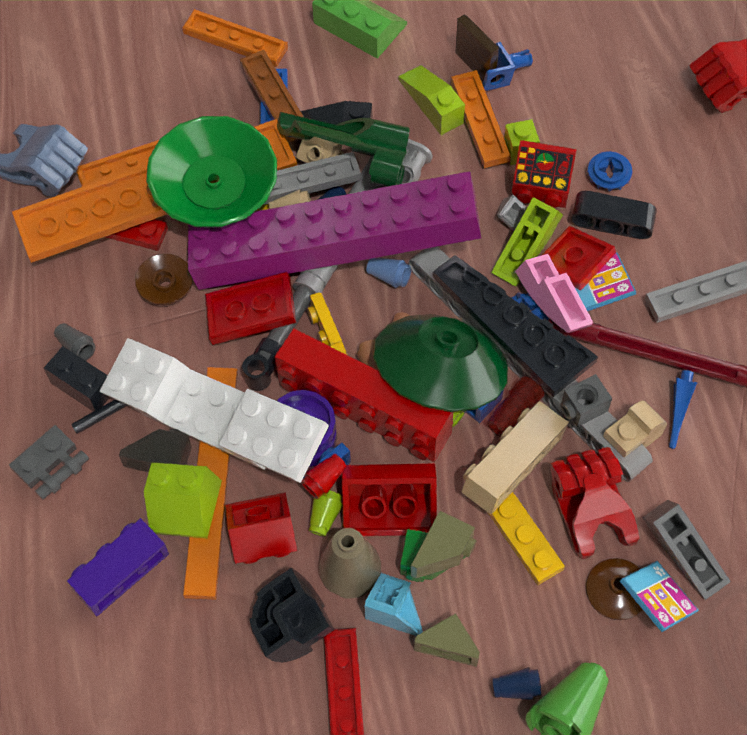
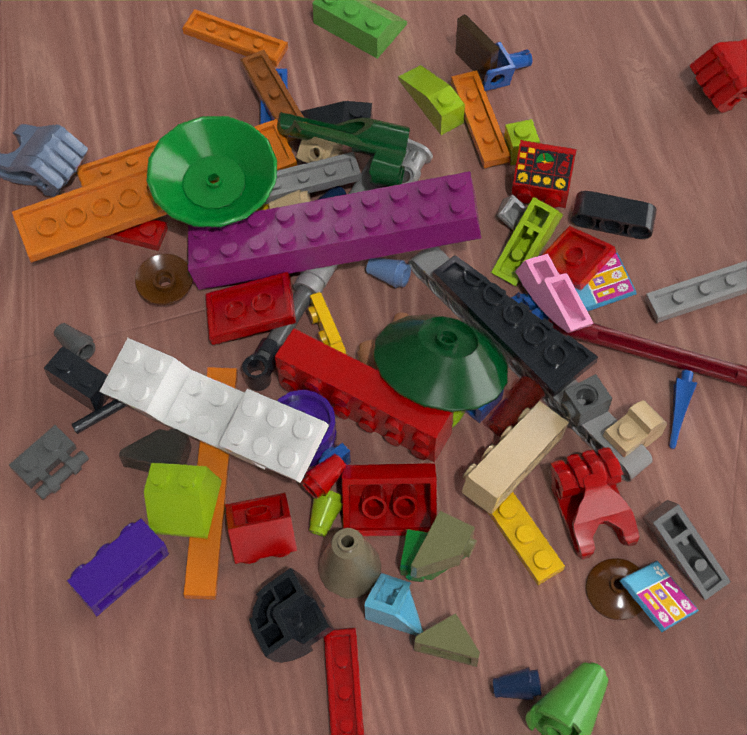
blue gear [587,151,632,192] -> none

